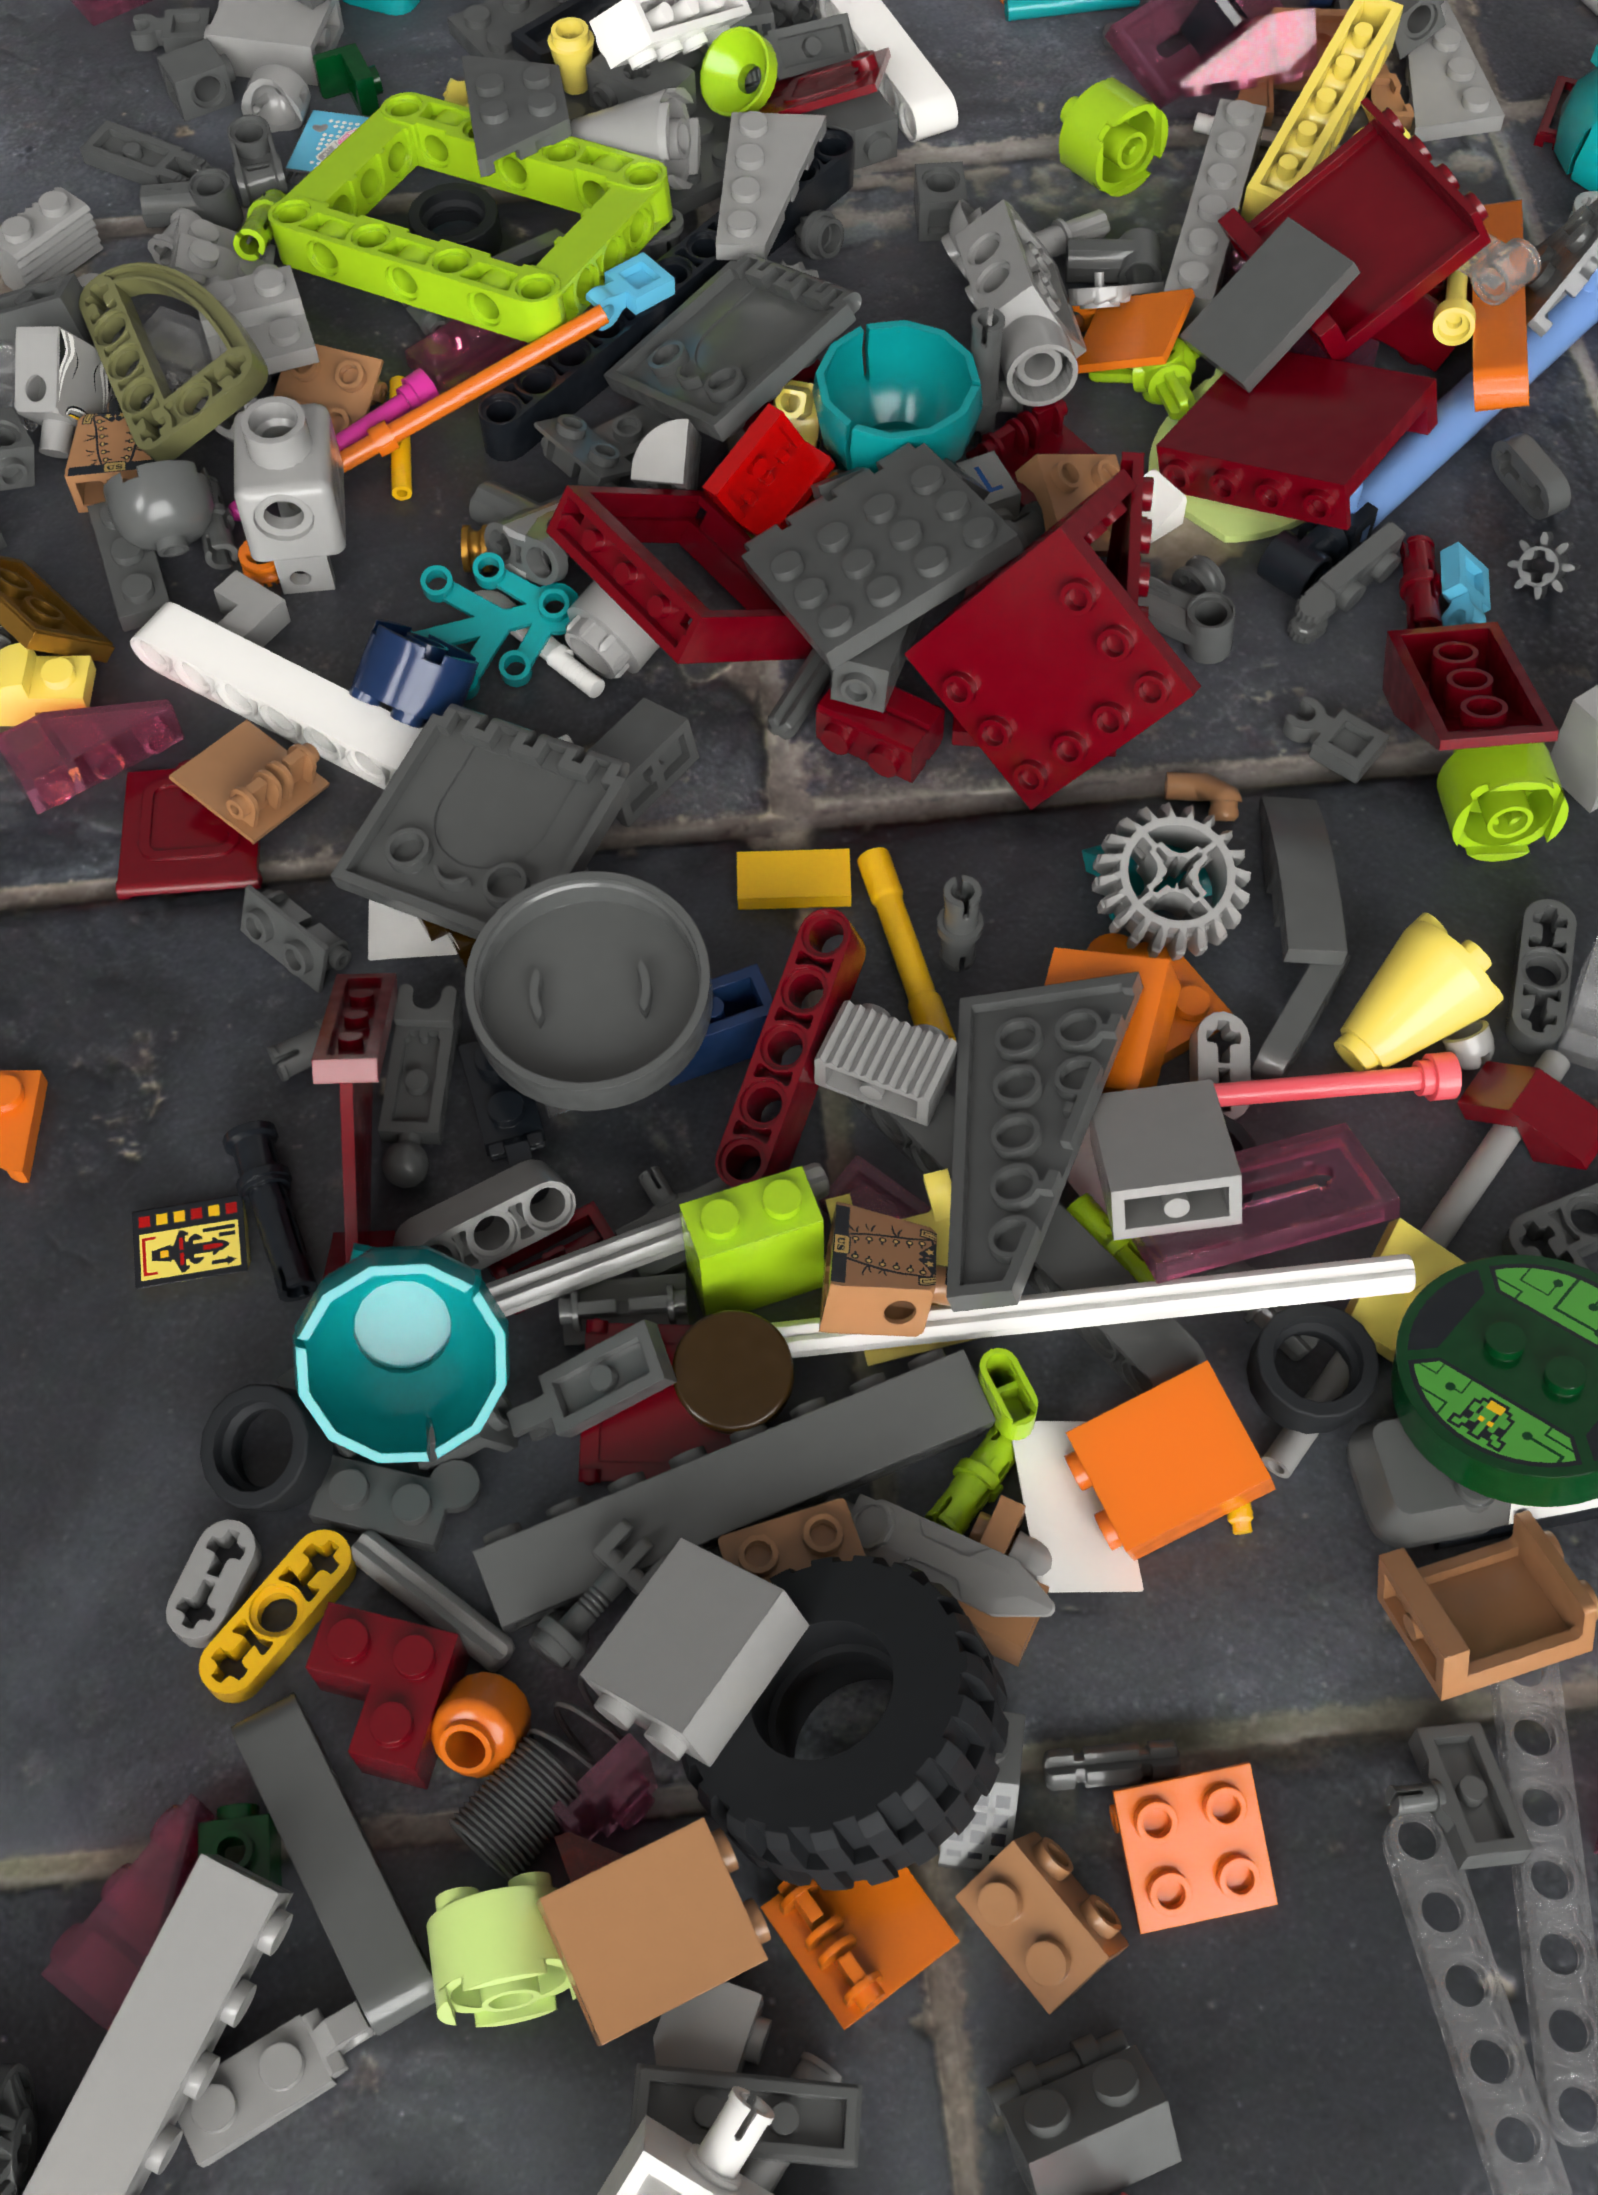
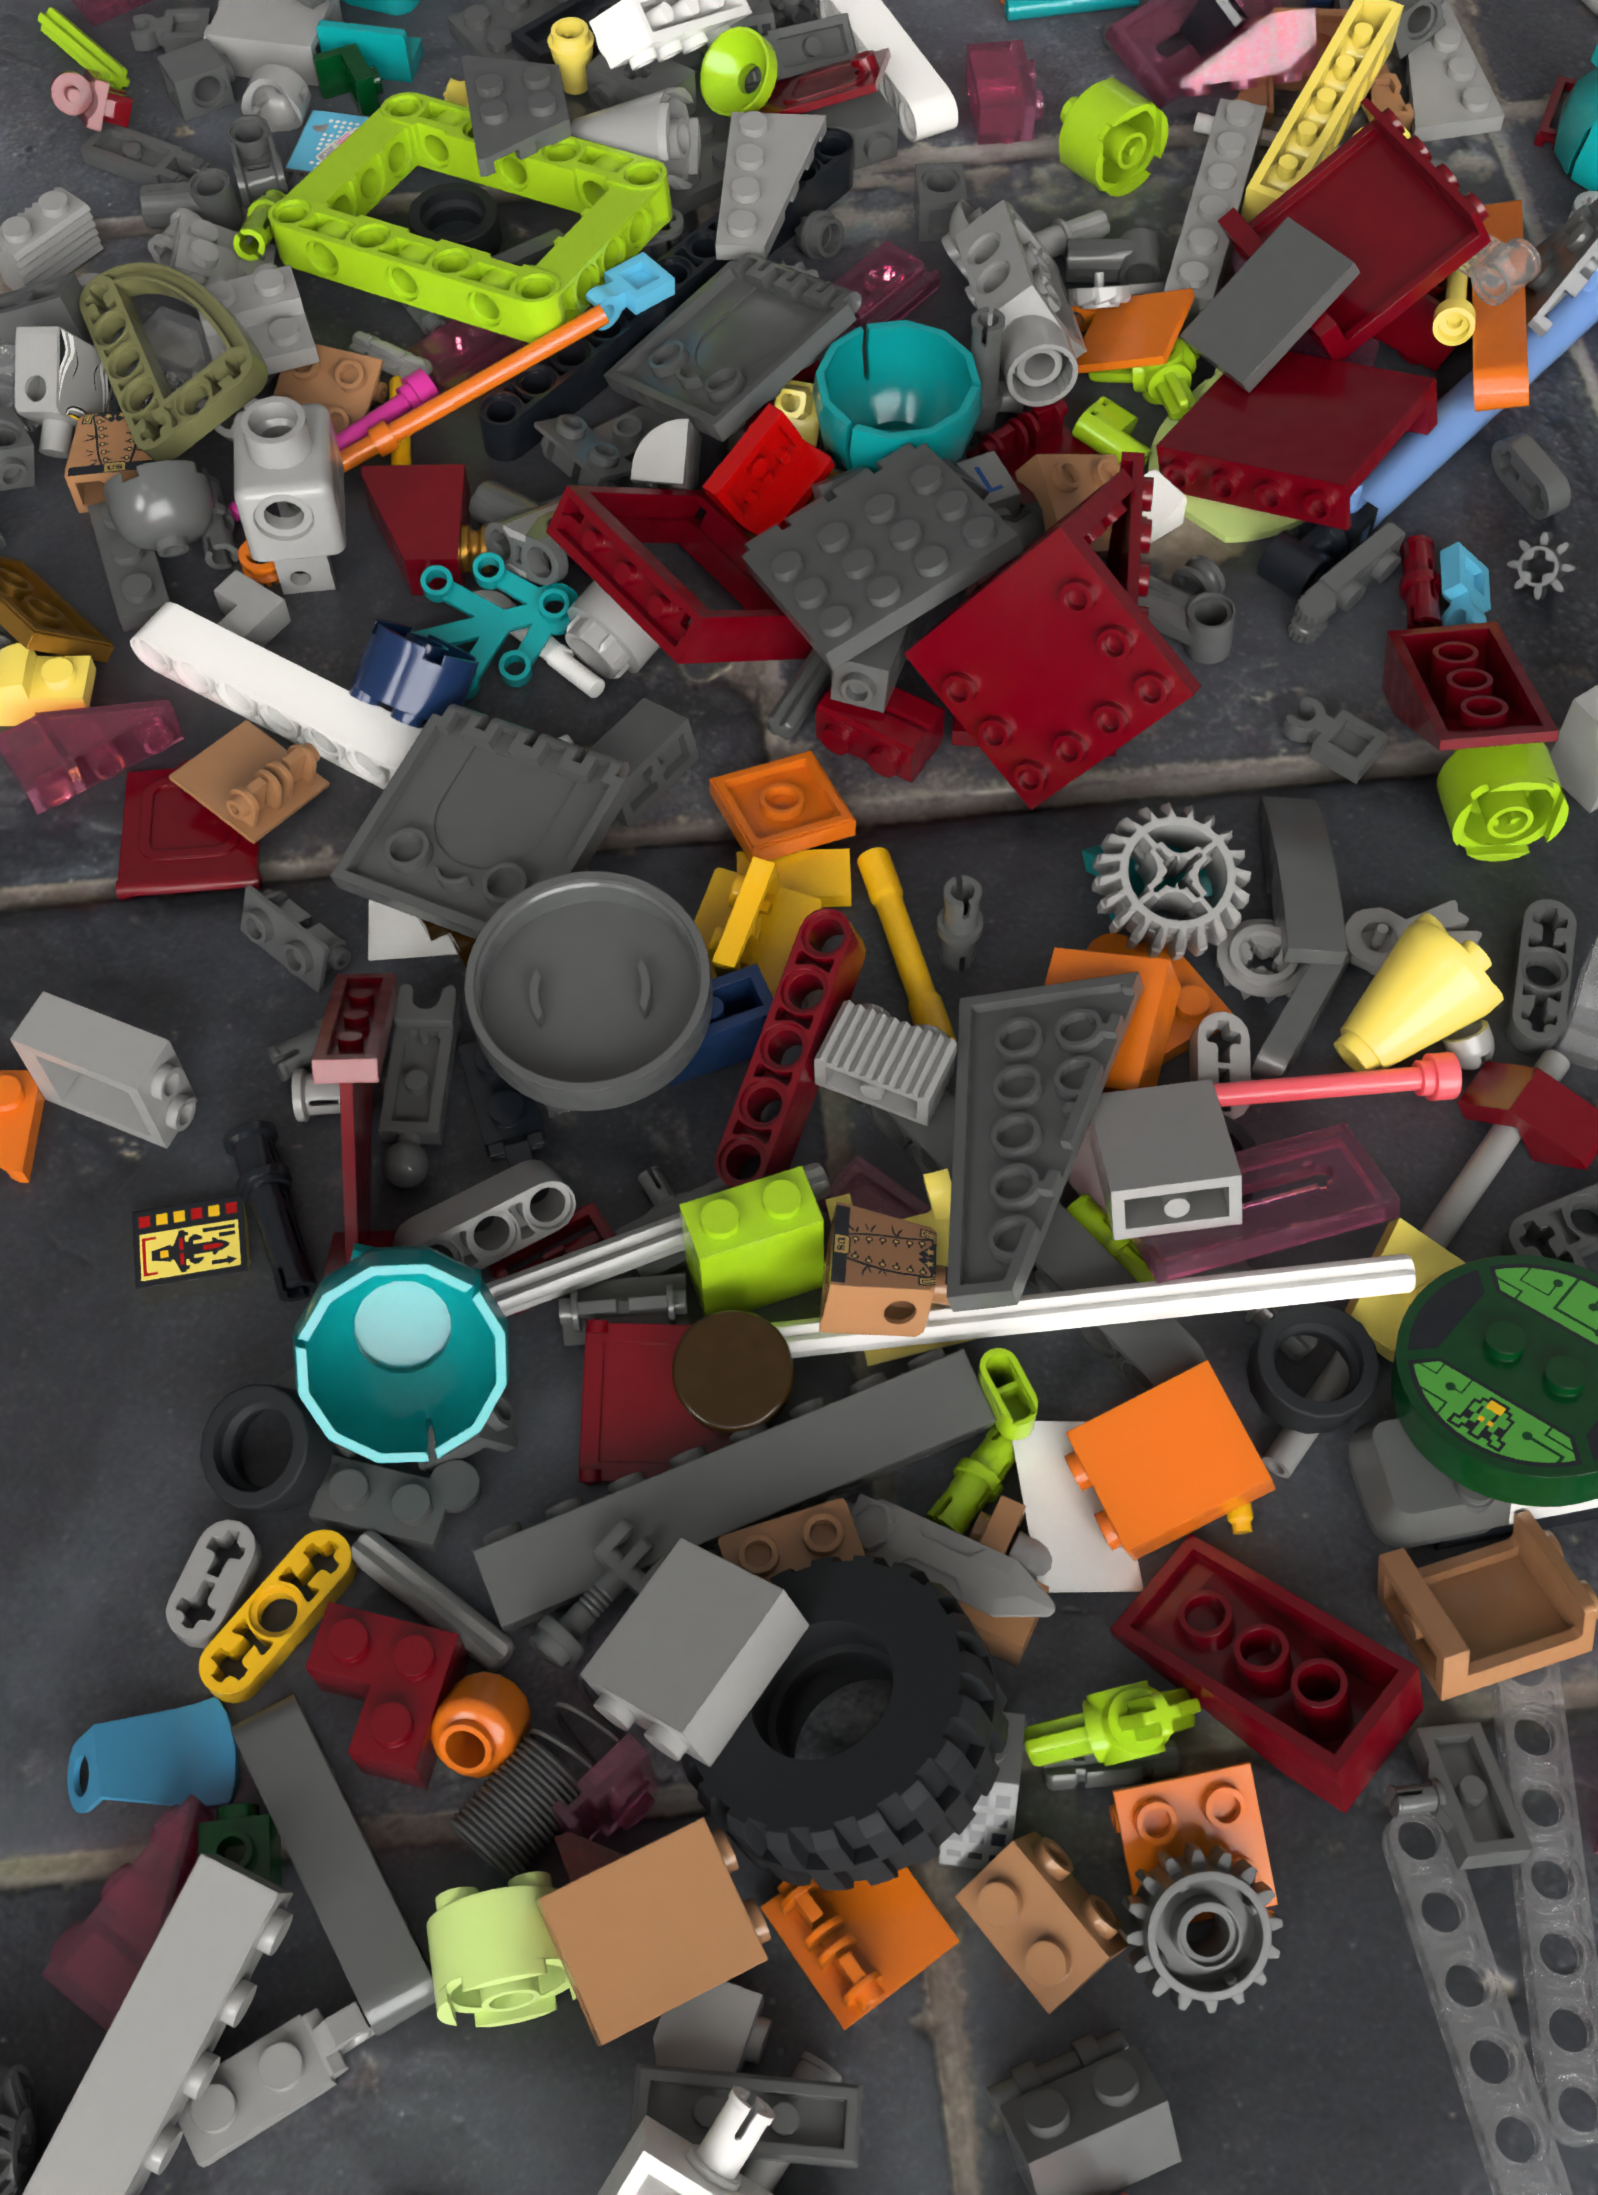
dark grey plate [506,1319,677,1442] -> none
medium nougat arm [1164,772,1242,822] -> none
none -> light grey window [10,991,198,1149]
none -> lime axle [38,7,130,89]
none -> hips [50,68,133,132]
none -> dark azure piece [67,1697,239,1813]
none -> light grey bush [291,1068,341,1122]
none -> teal panel [316,20,424,83]
none -> light grey axle [349,331,433,379]
none -> dark red slope [360,464,471,595]
none -> yellow bracket [694,856,823,999]
none -> orange plate [709,751,856,863]
none -> clear pink plate [833,240,941,328]
none -> clear pink brick [965,40,1043,145]
none -> lime bush [1024,1680,1201,1767]
none -> lime piece [1072,396,1152,467]
none -> dark red slope [1110,1533,1424,1813]
none -> dark grey gear [1119,1842,1283,2013]
none -> light grey gear [1215,919,1310,1004]
none -> light grey piece [1345,900,1484,975]

